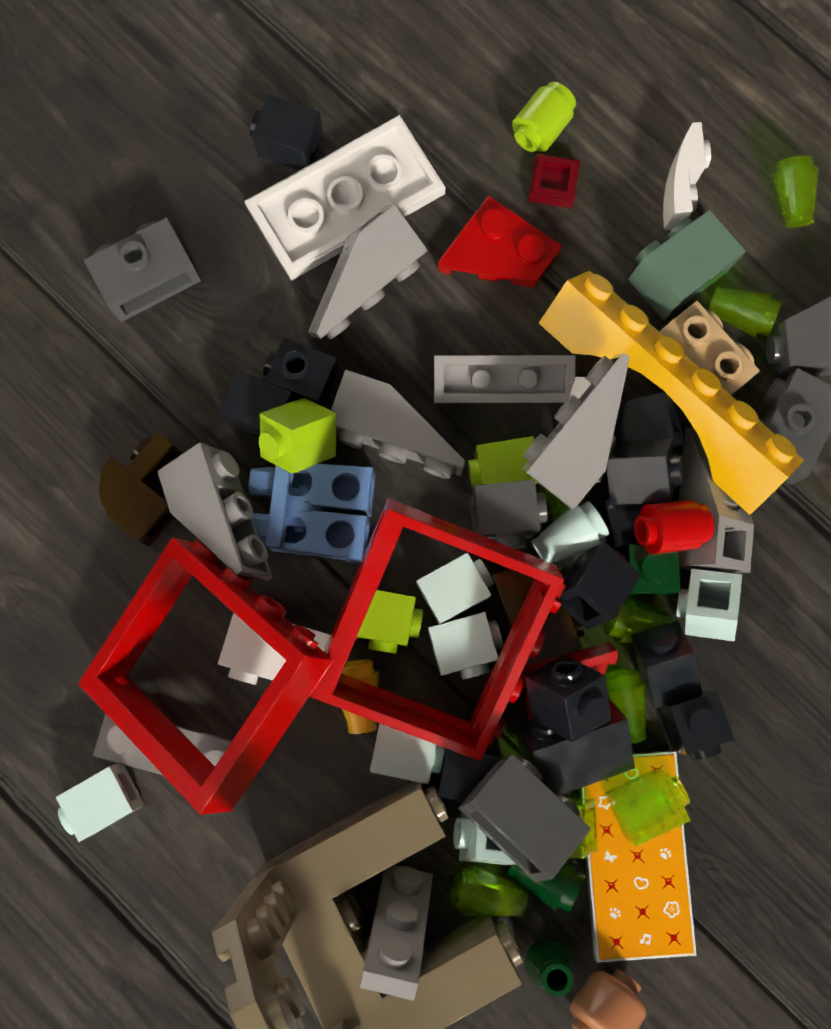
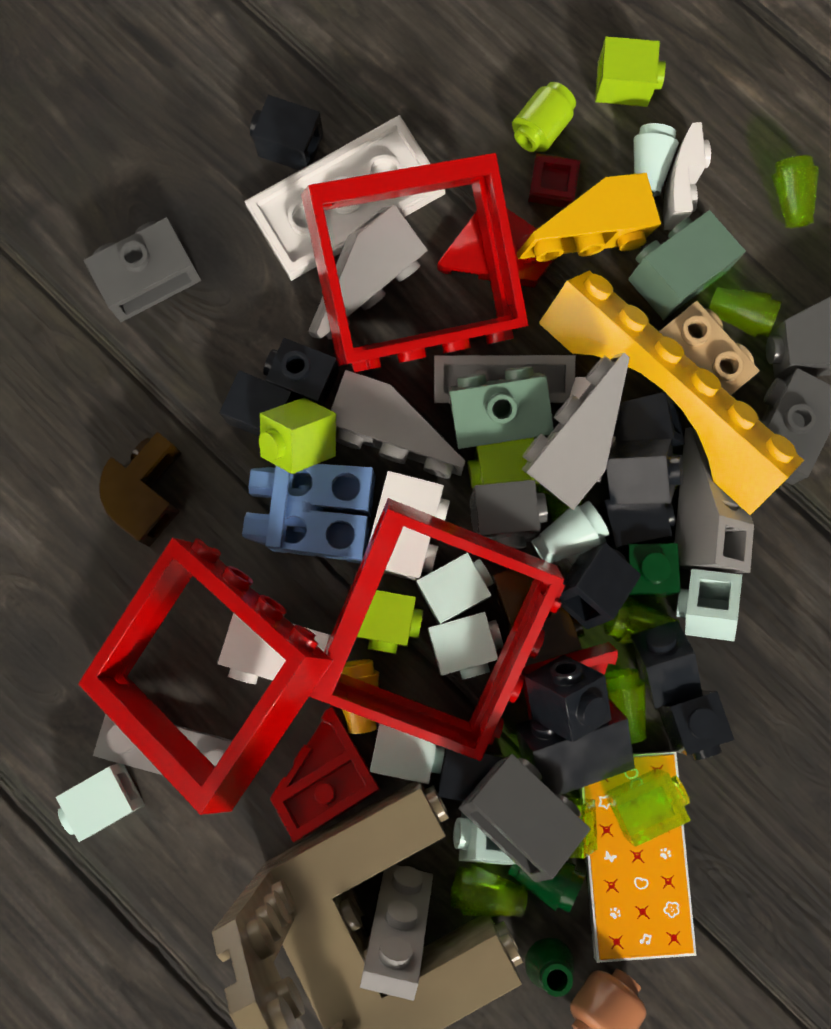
light grey slope [157,442,273,581] -> none
red brick [634,500,714,555] -> none
none -> red wing [270,707,381,843]
none -> red window [301,153,529,373]
none -> white brick [369,471,450,581]
none -> sand green brick [448,366,554,449]
none -> yellow slope [517,173,661,262]
none -> lime brick [595,37,666,107]
none -> light aqua cone [634,123,679,197]

